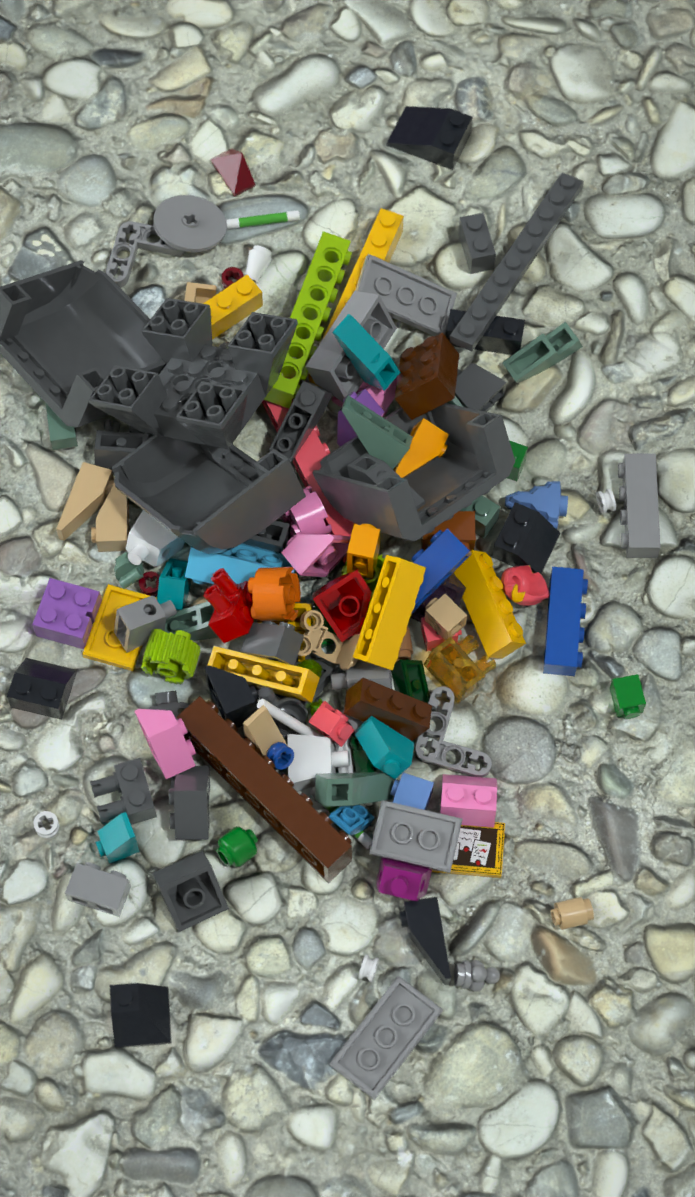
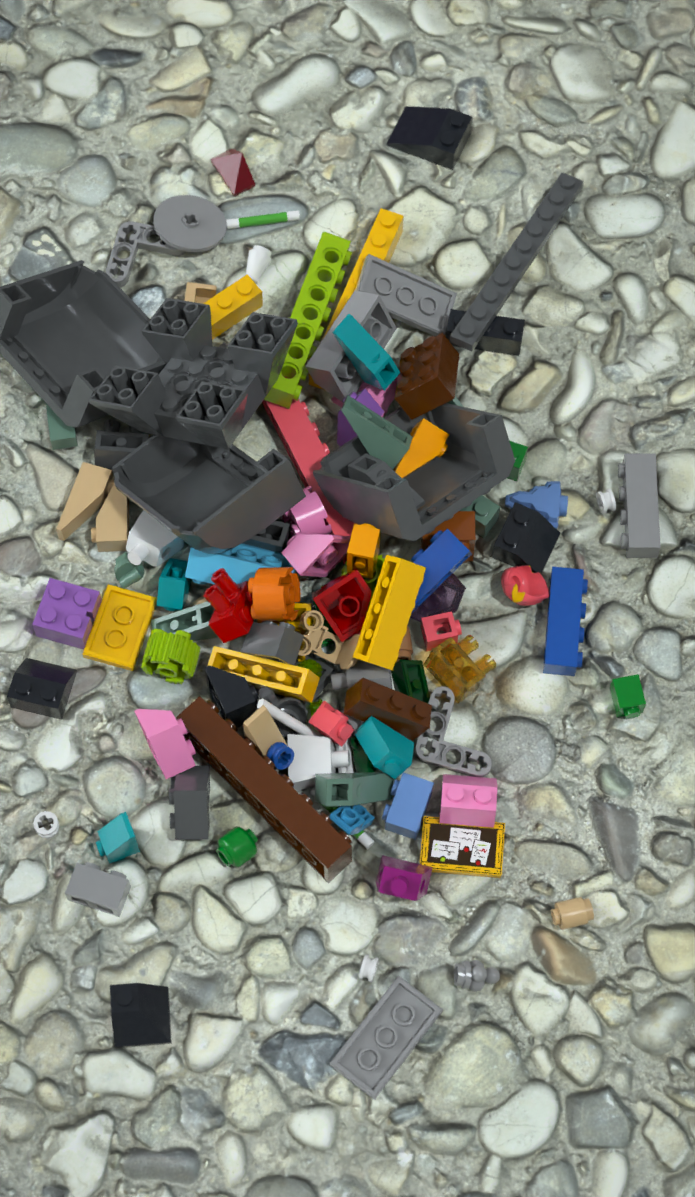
dark grey brick [90,758,157,825] -> none
light grey torso [114,596,177,653] -> none
dark red bush [139,571,160,597] -> none
dark grey piece [148,690,189,718] -> none
dark grey slope [152,850,229,932] -> none
dark red bush [221,267,244,289] -> none
dark grey slope [269,381,333,462] -> none
light grey tile [369,800,462,873] -> none
black slope [399,897,451,985] -> none
tan brick [425,594,467,642] -> none
yellow brick [452,550,526,659] -> none
dark grey torso [455,363,506,412] -> none
dark grey brick [458,213,496,274] -> none
sand green slope [502,321,583,383] -> none

